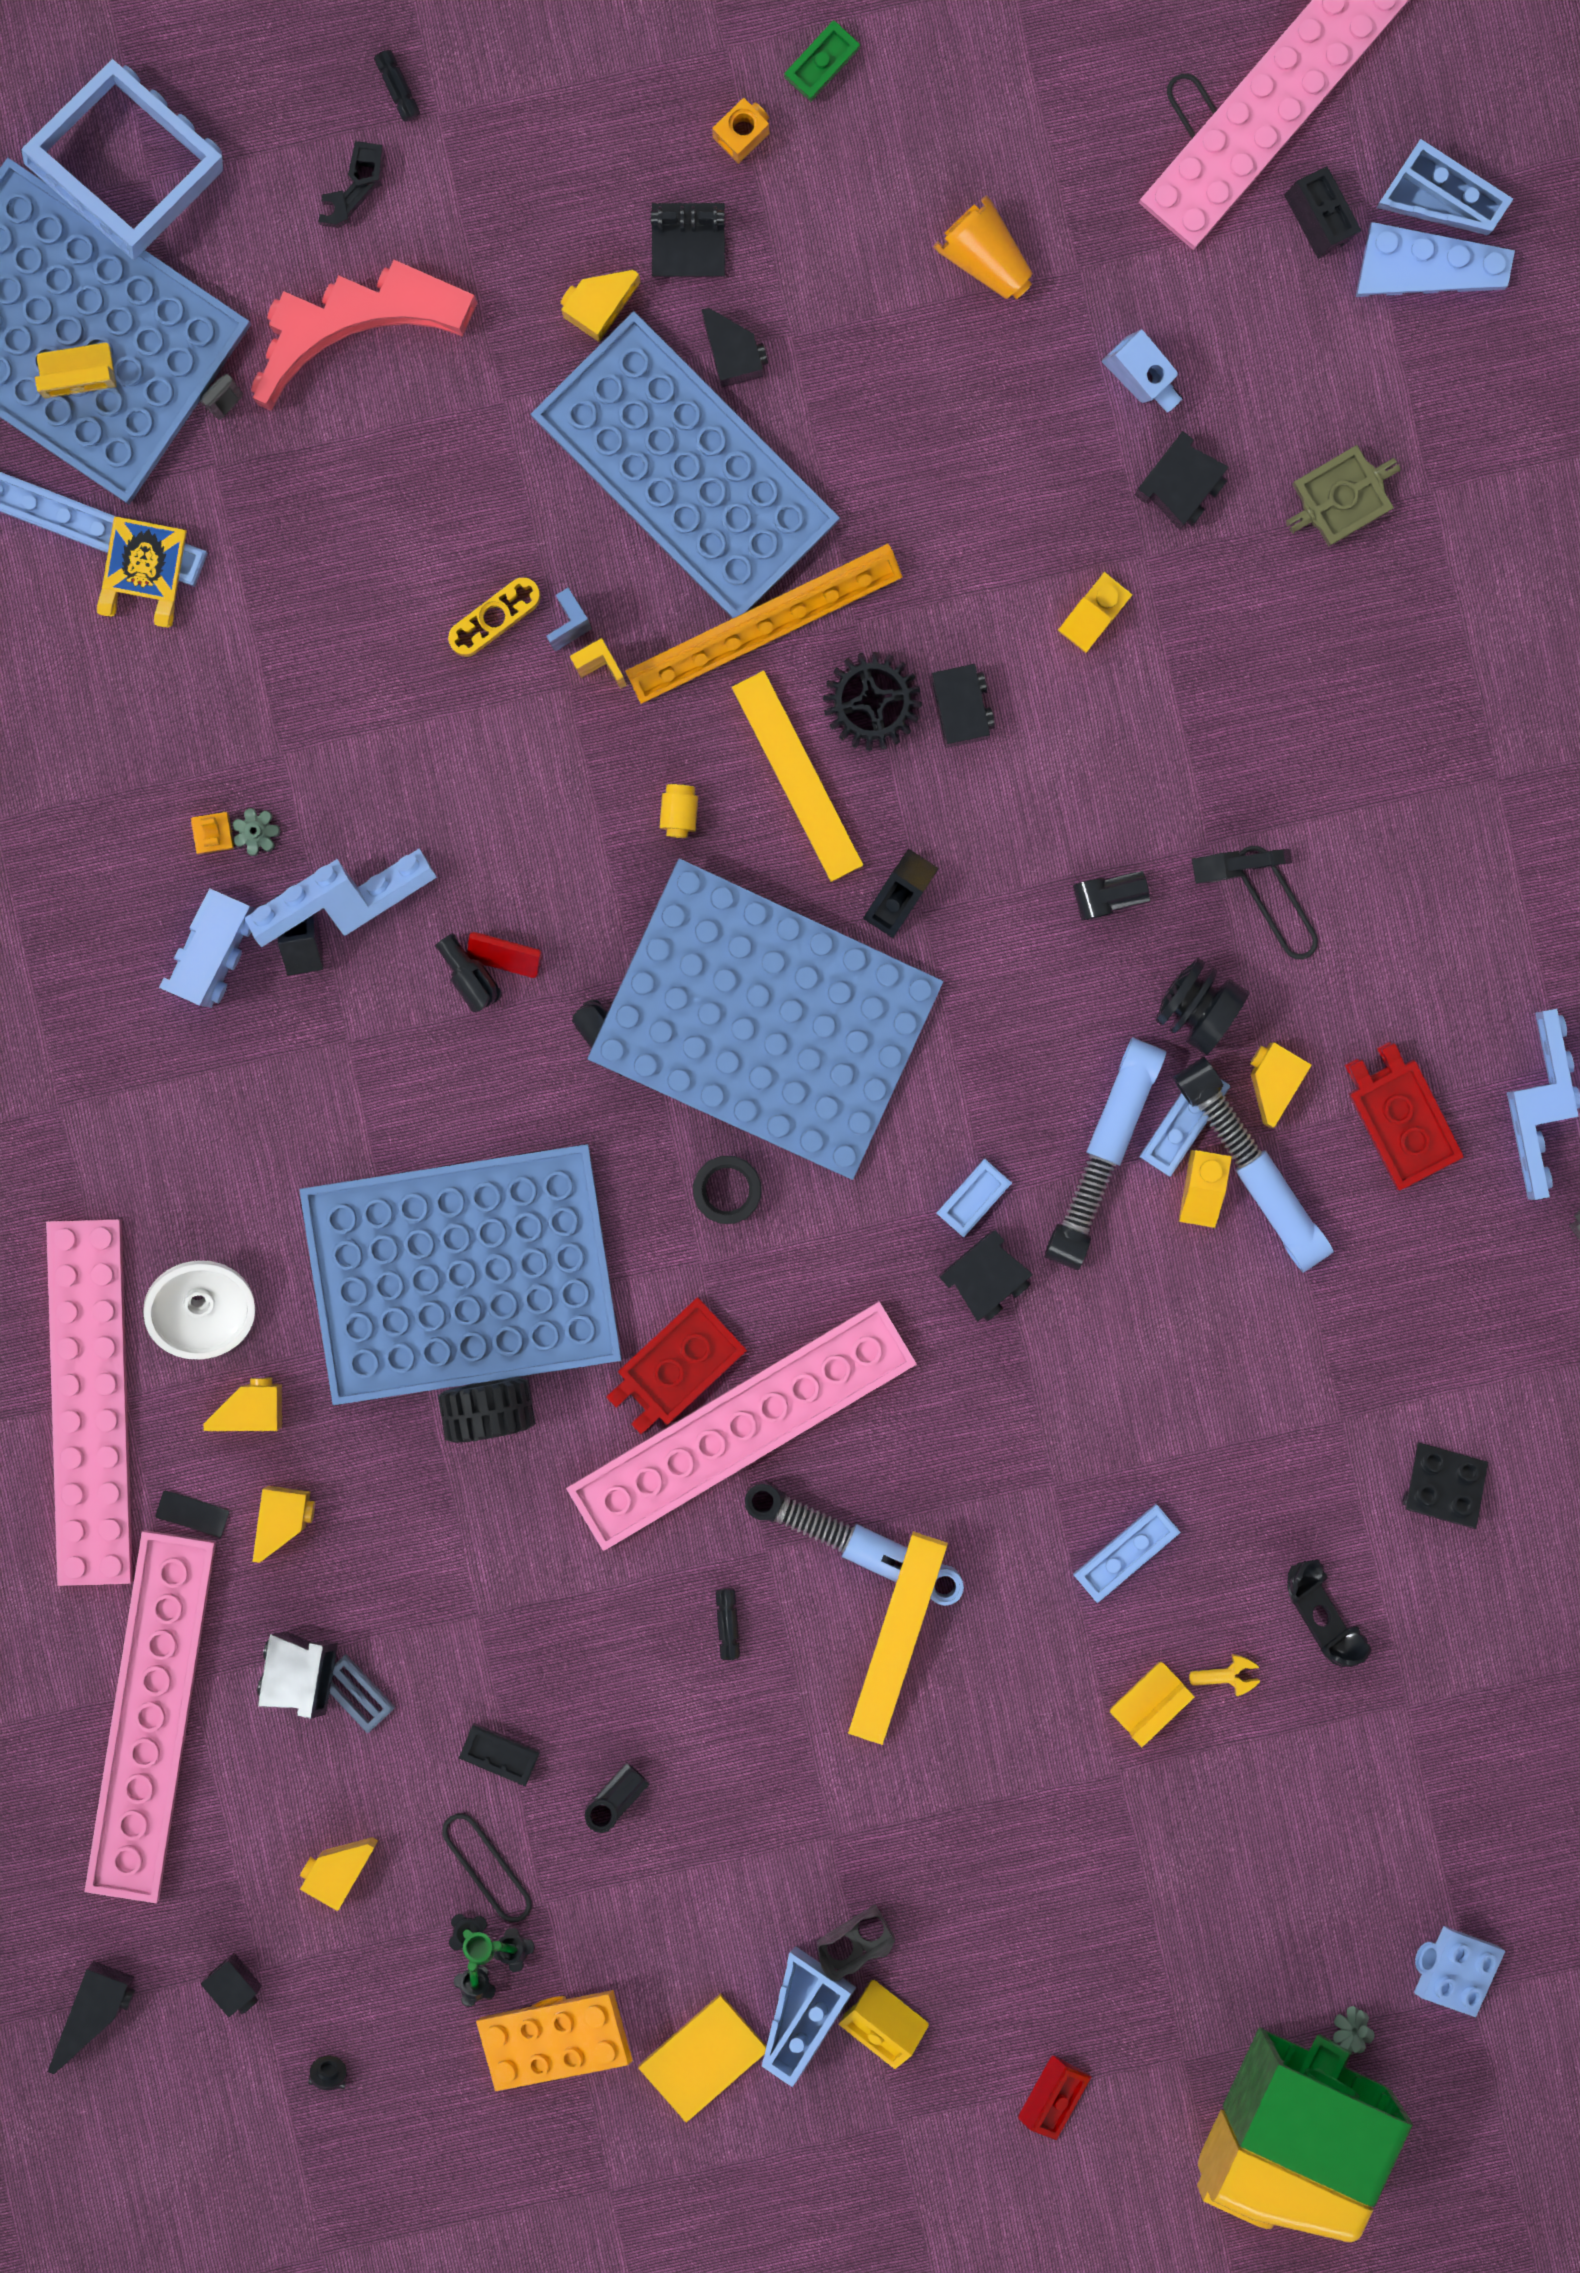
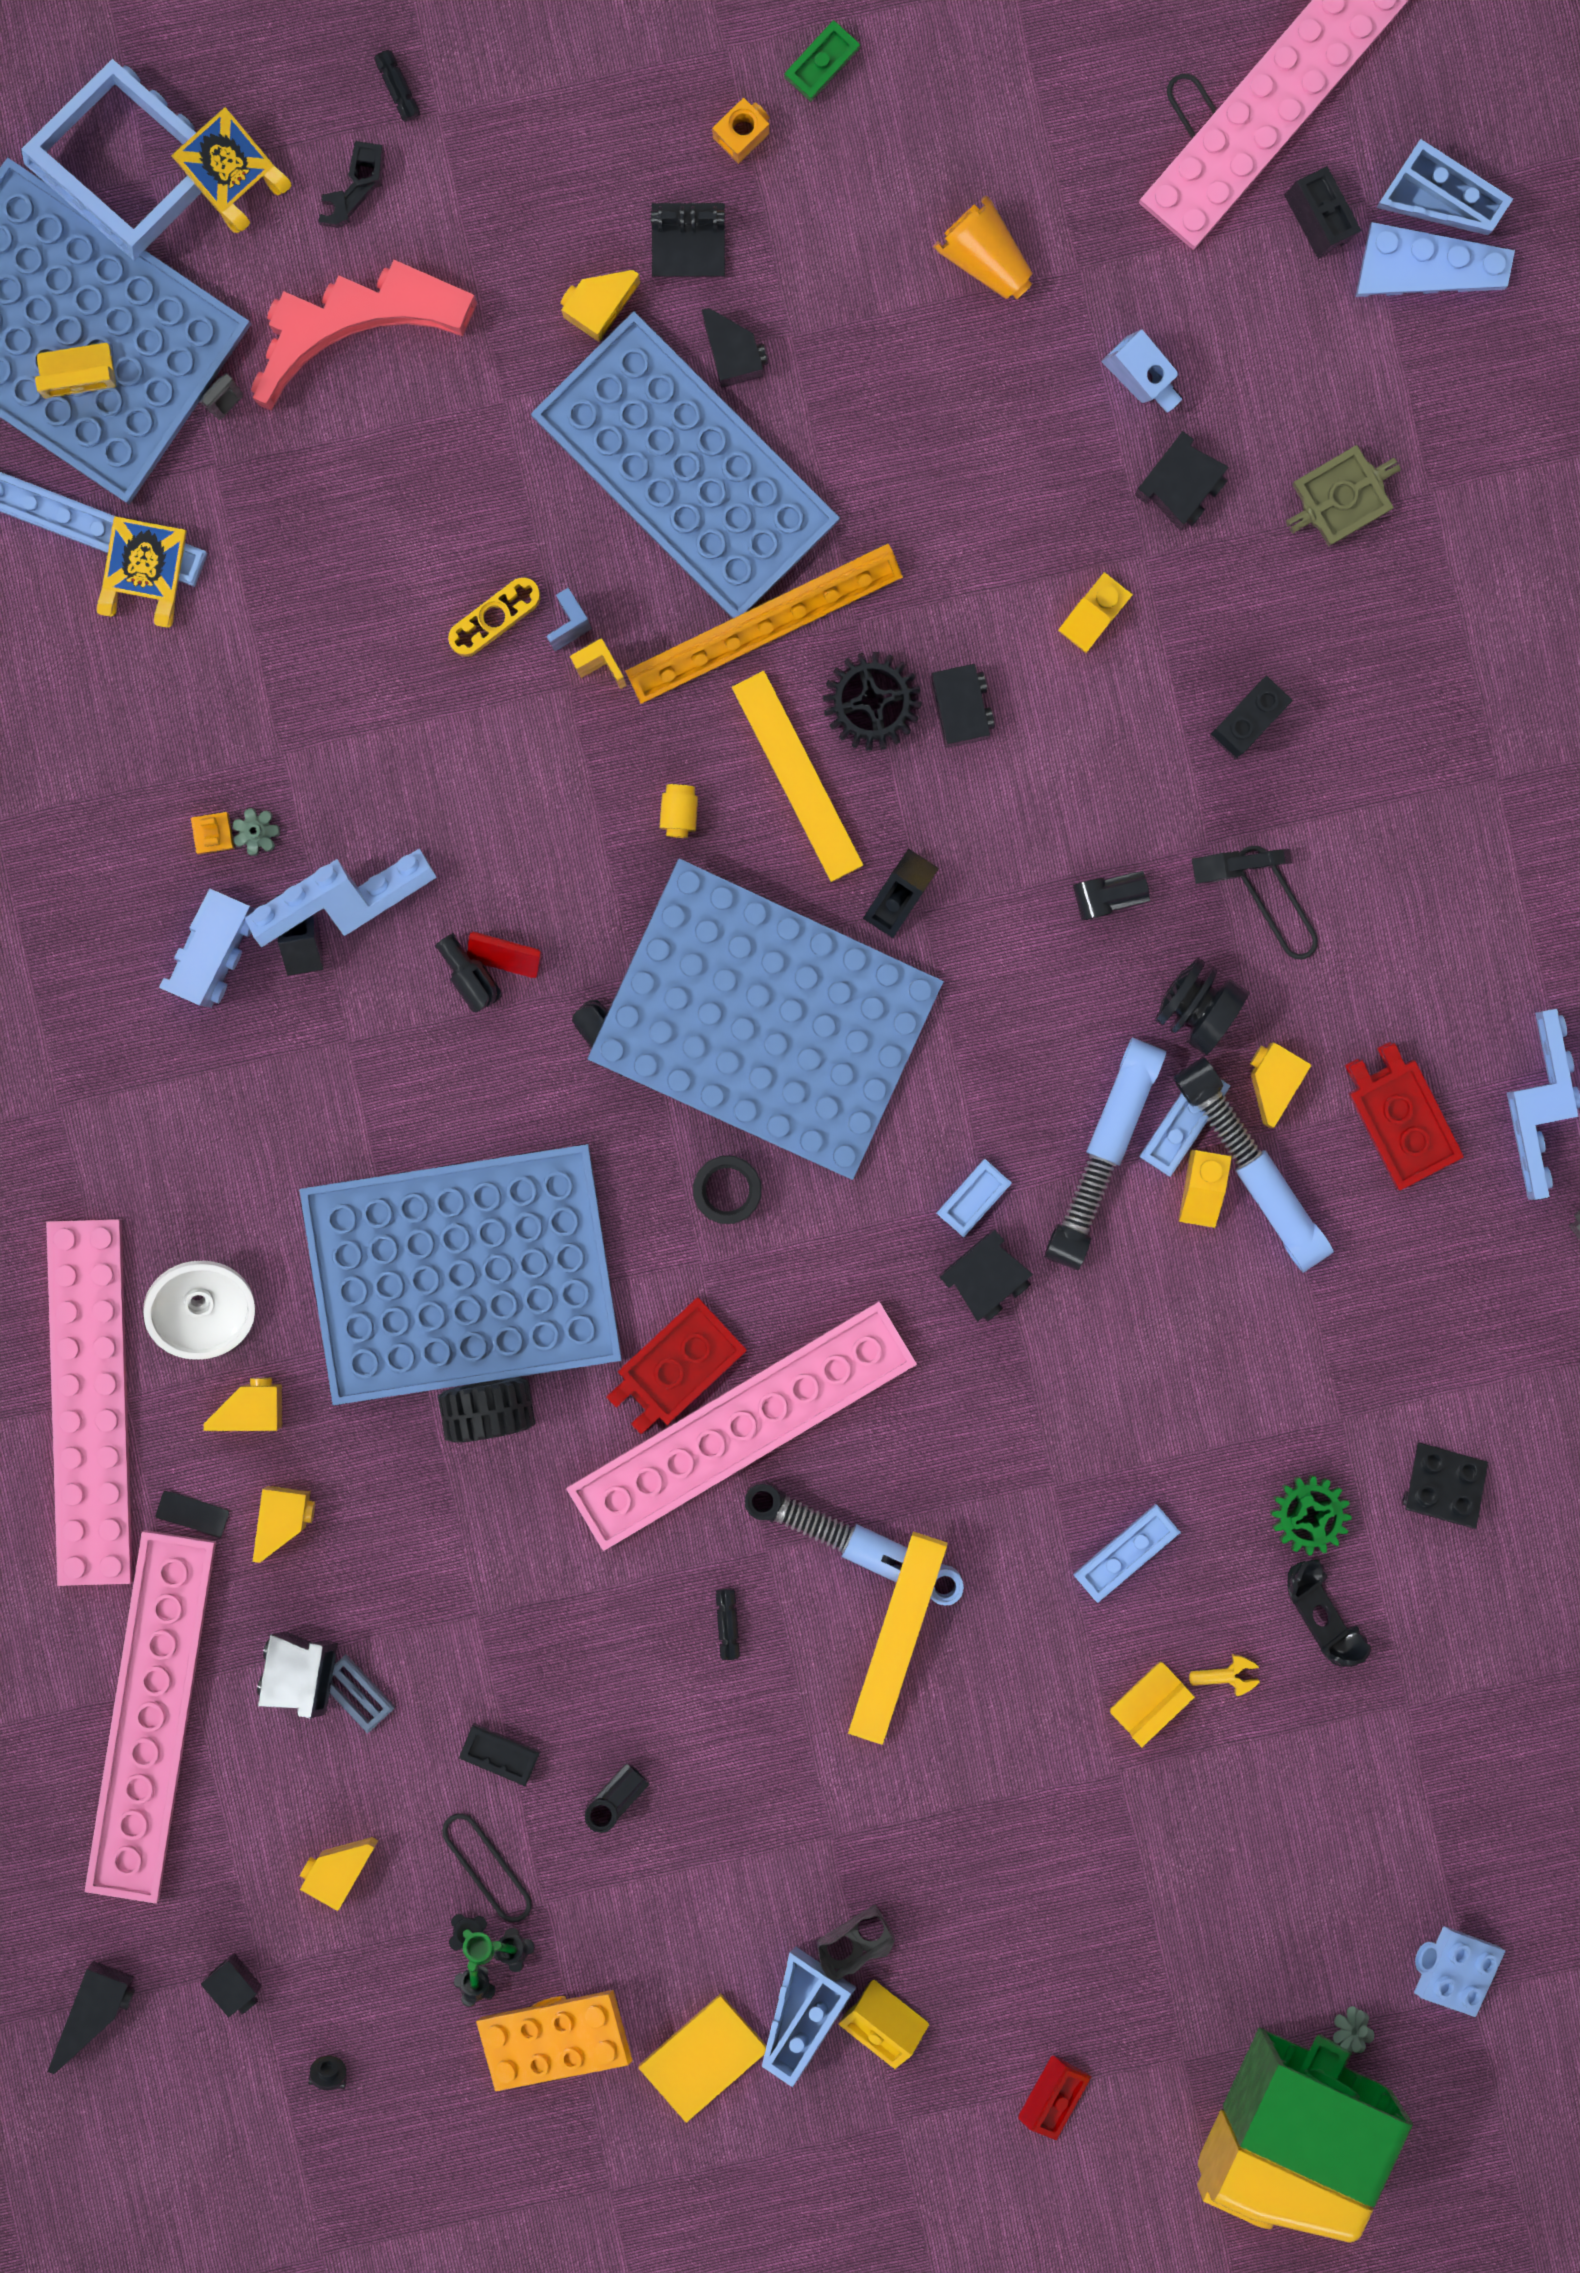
none -> flag [171,107,291,233]
none -> black hips [1209,675,1293,760]
none -> green gear [1270,1475,1352,1556]

